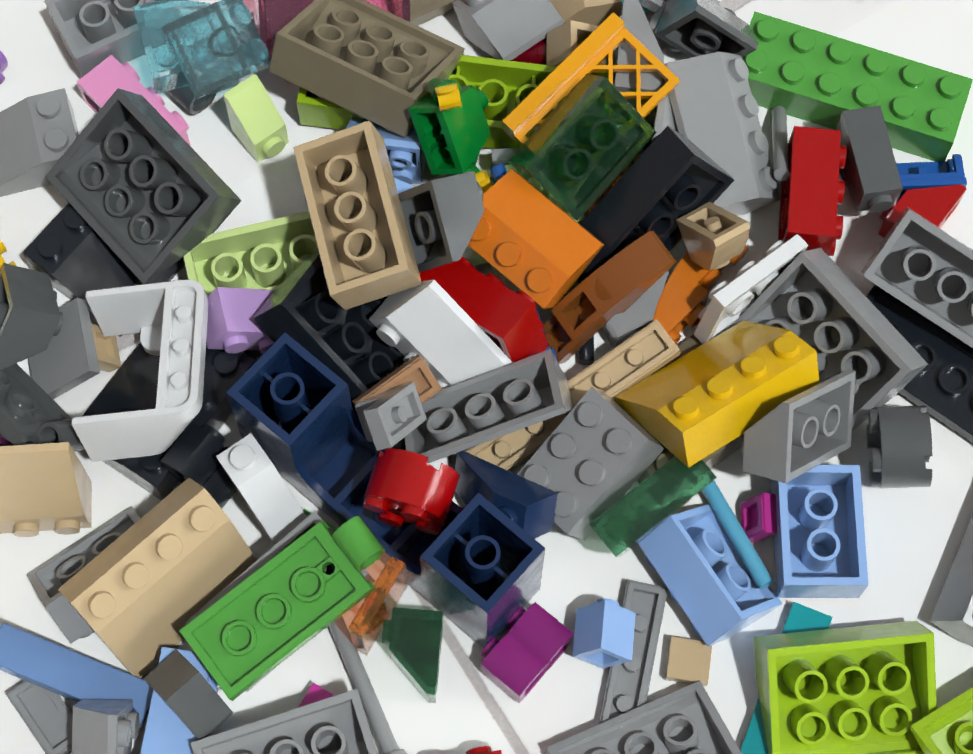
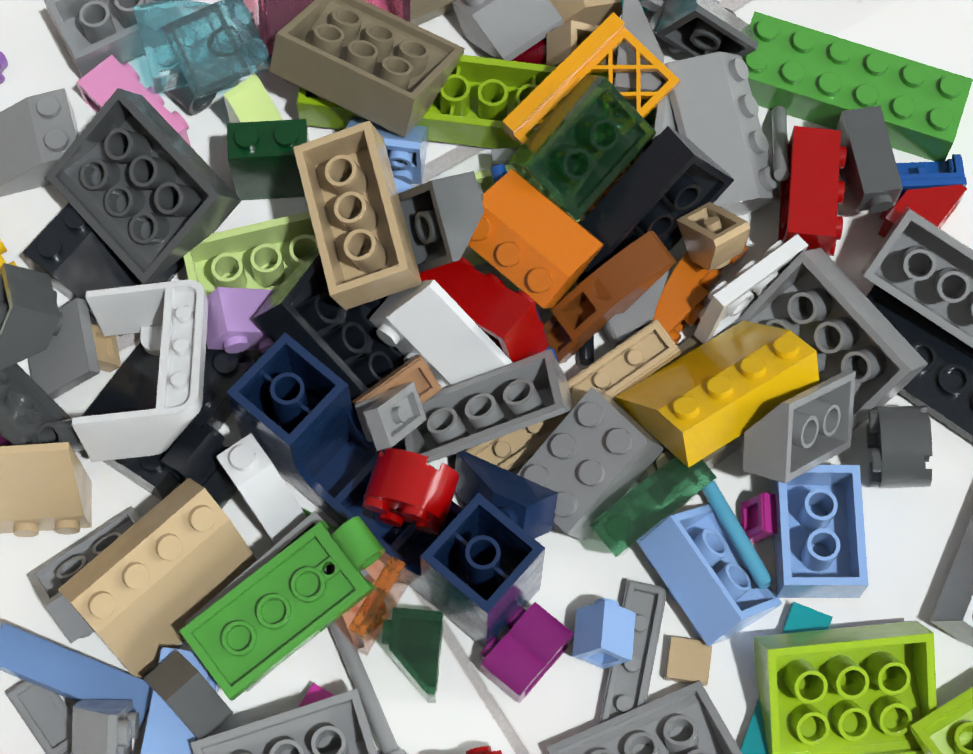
green torso [408,78,492,193] -> none
none -> dark green brick [227,119,310,200]

